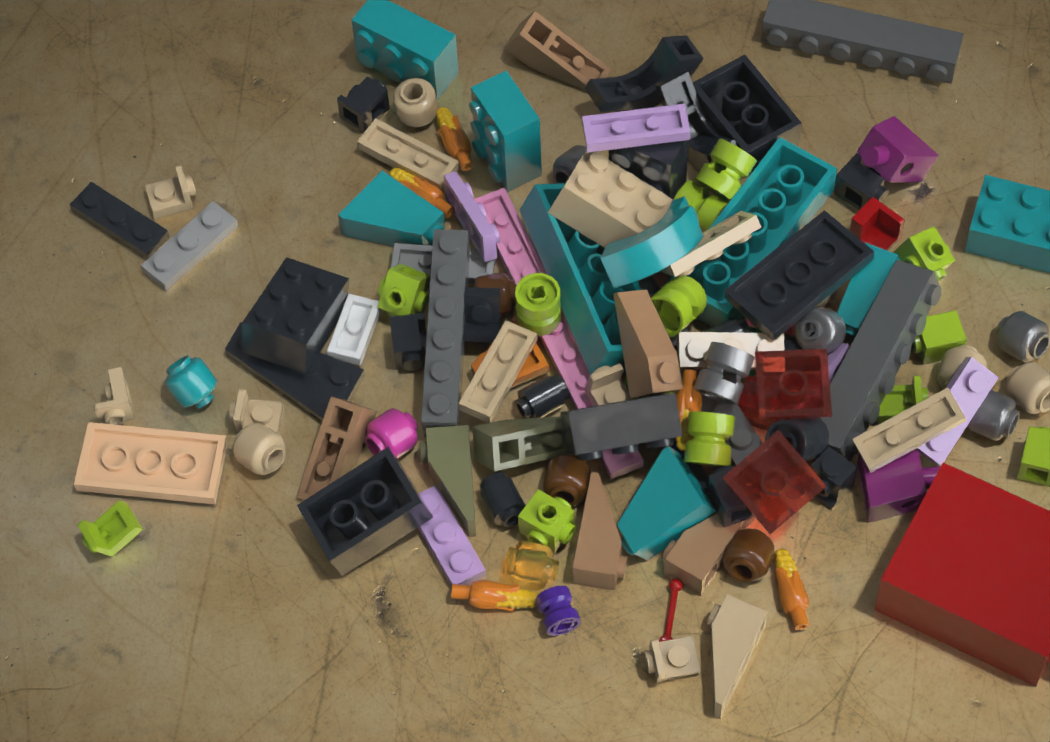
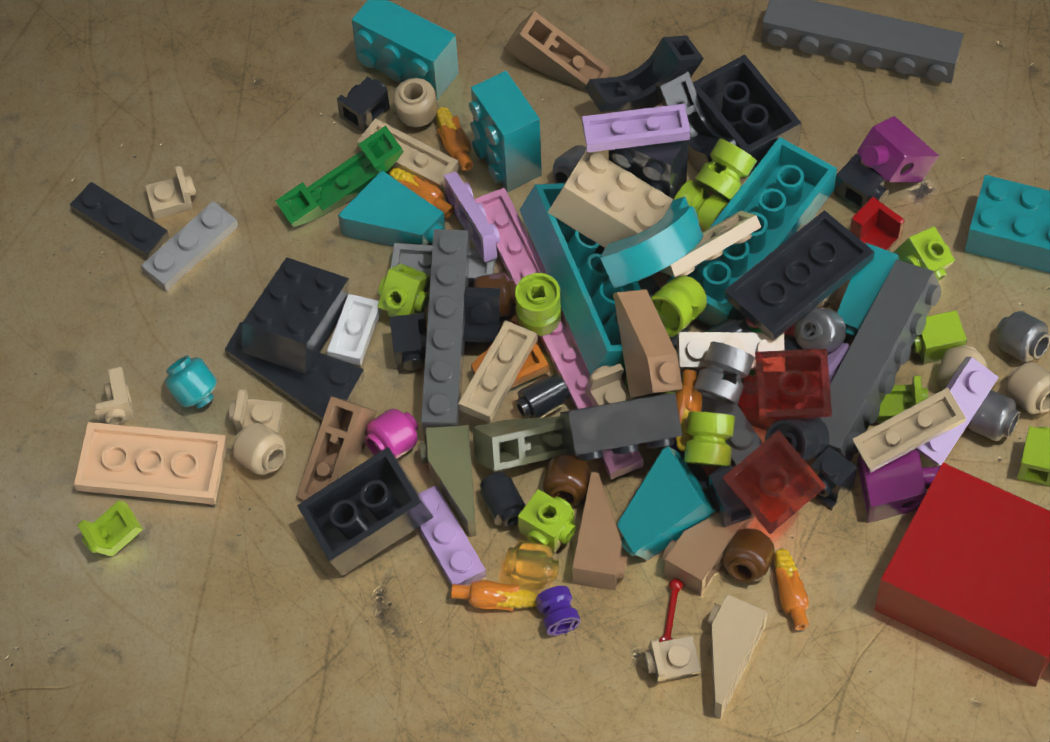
none -> green slope [275,125,404,227]

